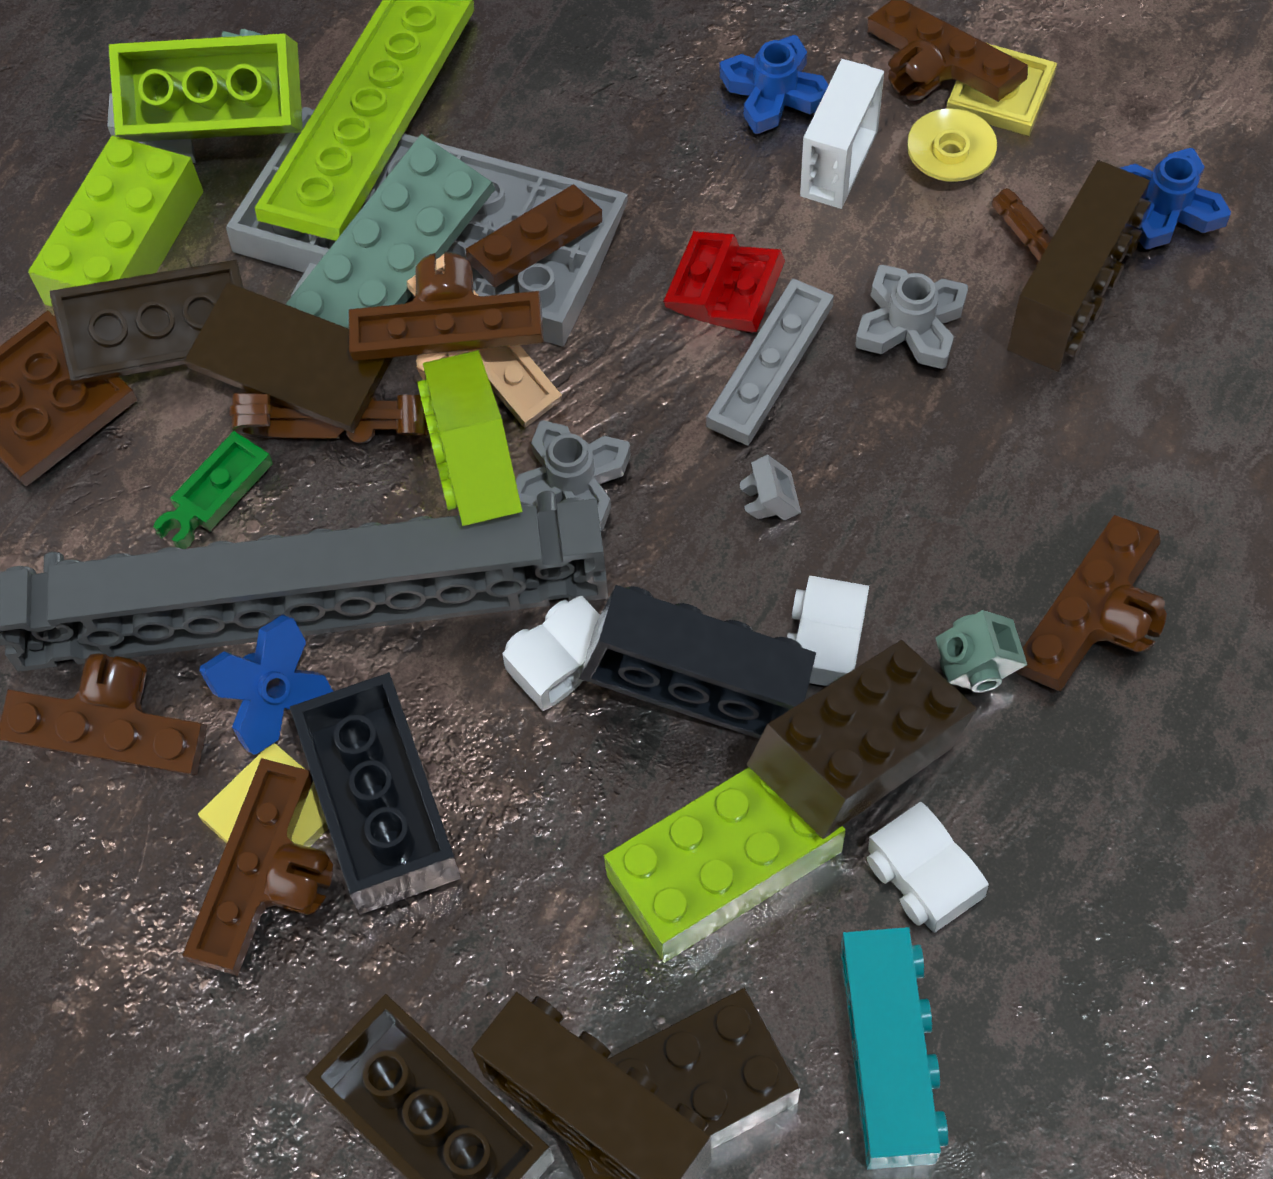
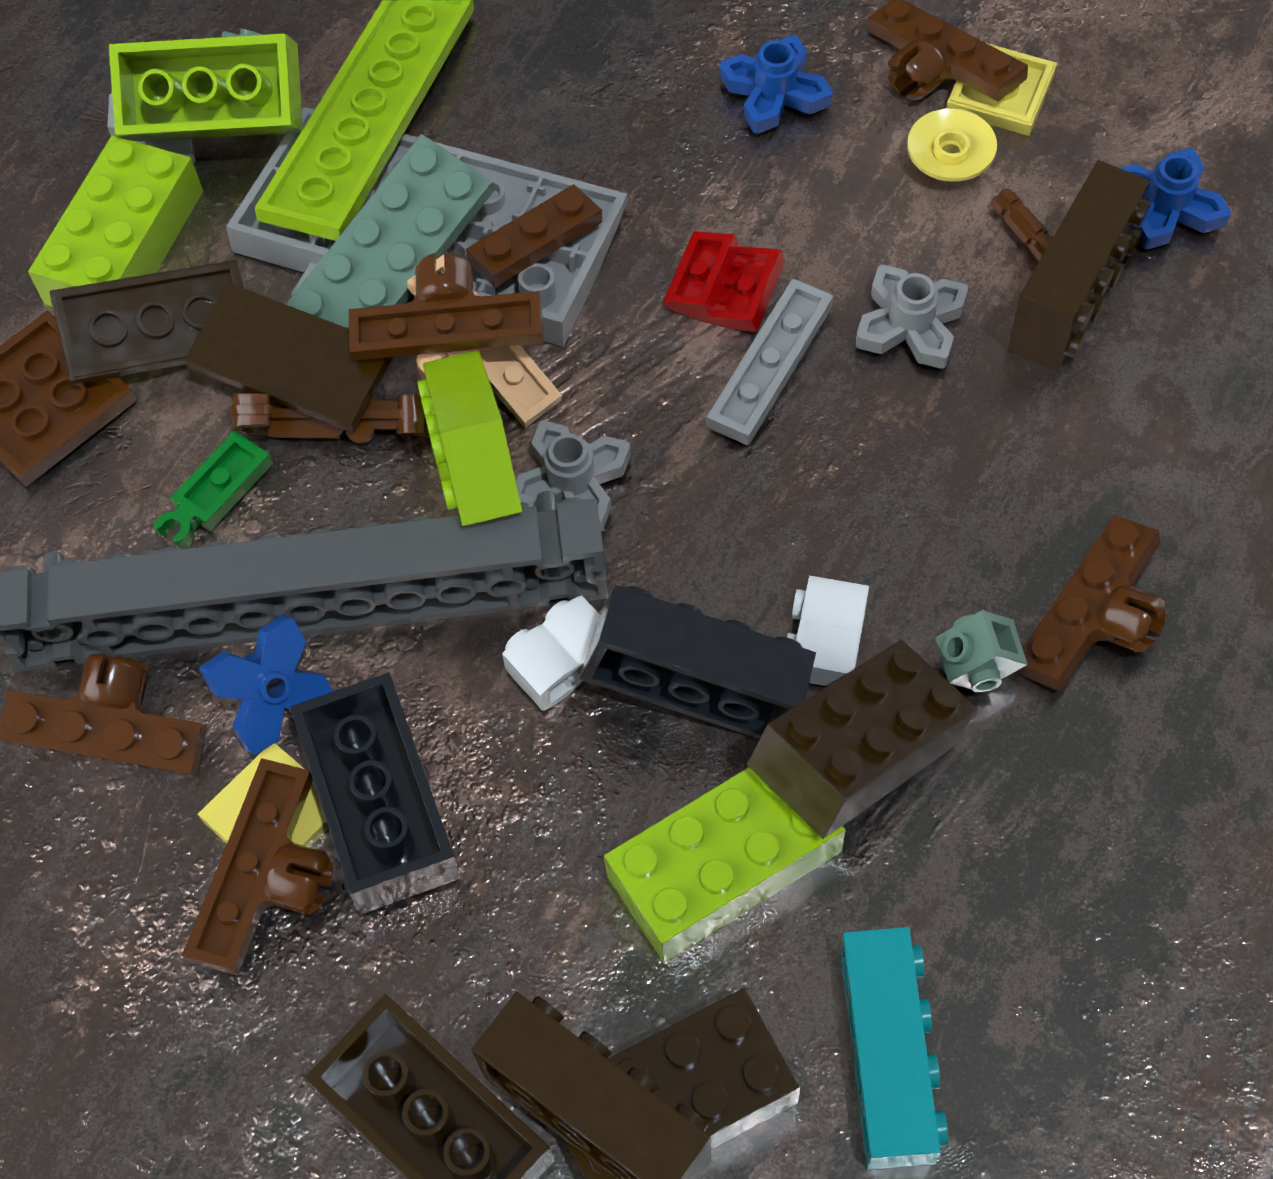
light grey tile [740,455,801,521] -> none
white window [800,59,884,209] -> none
white brick [867,802,989,933] -> none

